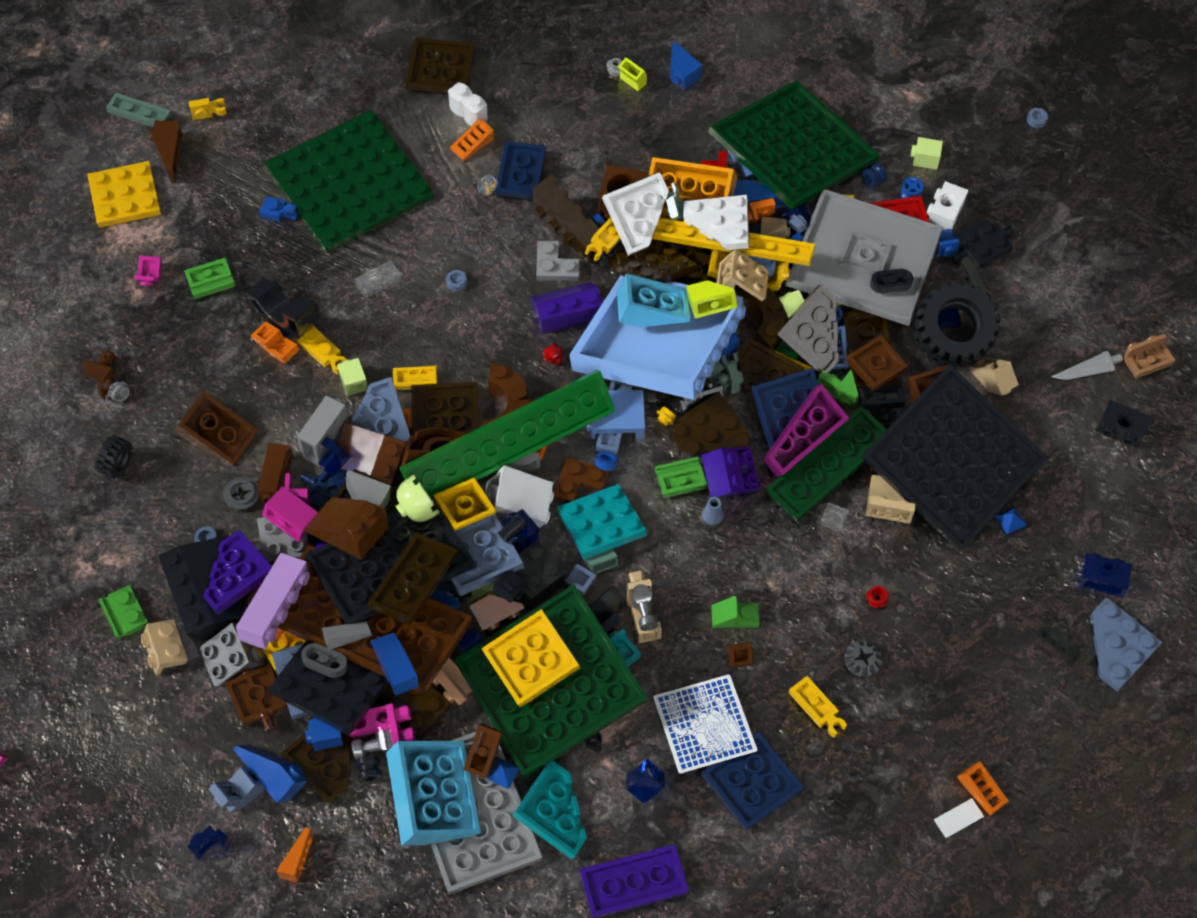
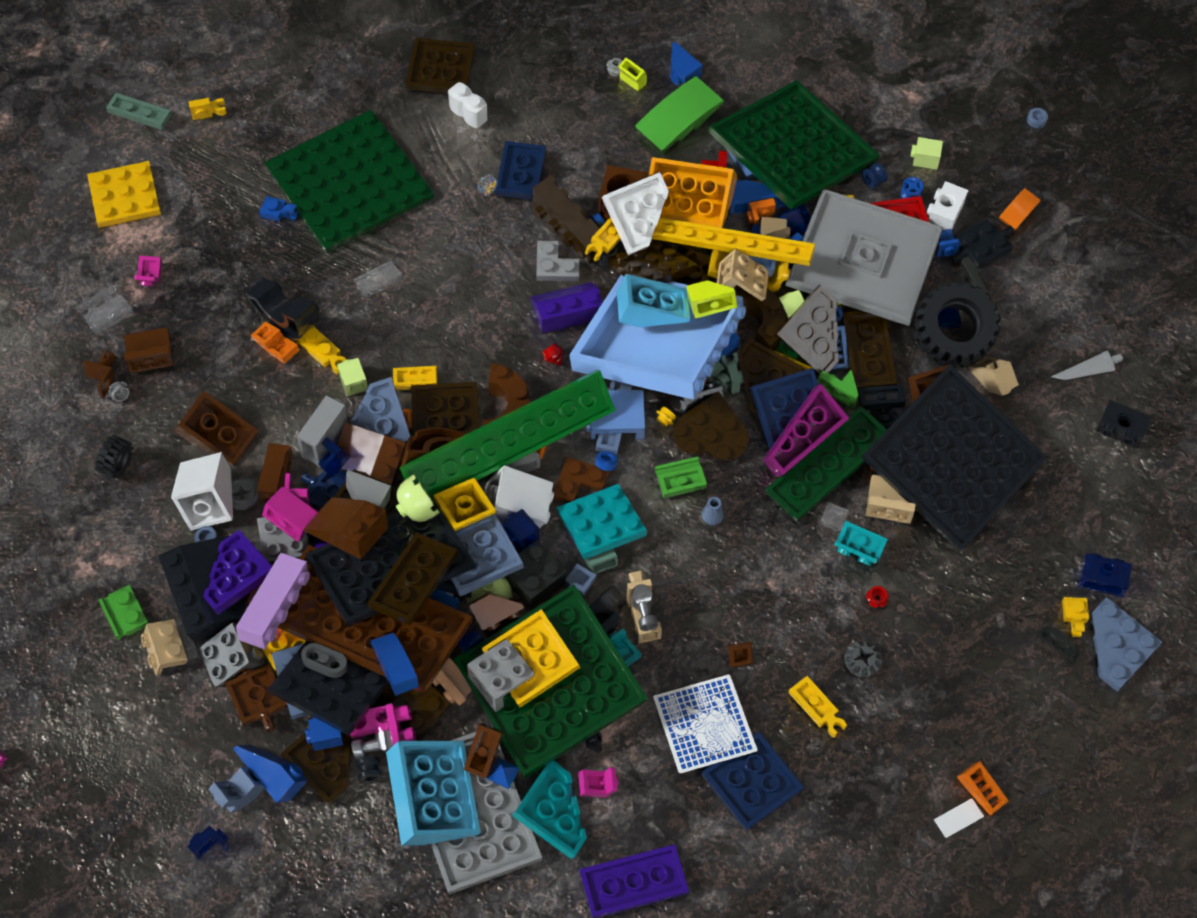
reddish brown slope [150,120,183,183] -> none
bright green plate [184,258,235,300] -> none
orange slope [276,827,314,883] -> none
light grey piece [322,622,372,650] -> none
sand blue tile [446,270,467,292] -> none
orange slope [450,119,494,162] -> none
black bracket [492,570,529,603] -> none
black pin [497,514,527,544] -> none
clear blue panel [627,759,665,803] -> none
sand green plate [666,183,684,221] -> none
white plate [683,195,749,250] -> none
dark purple slope [702,447,760,498] -> none
bright green slope [711,596,759,628] -> none
sand blue plate [788,214,808,234] -> none
reddish brown plate [846,335,908,391] -> none
black plate [870,269,914,293] -> none
blue slope [995,507,1026,535] -> none
medium nougat bracket [1123,333,1175,379] -> none
none -> clear plate [76,285,133,335]
none -> reddish brown bracket [124,327,173,374]
none -> white slope [171,452,233,531]
none -> light grey bracket [467,640,534,712]
none -> dark pink bracket [578,767,619,798]
none -> bright green slope [635,76,724,153]
none -> teal bracket [834,521,888,566]
none -> orange slope [999,188,1041,231]
none -> yellow plate [1062,597,1089,637]

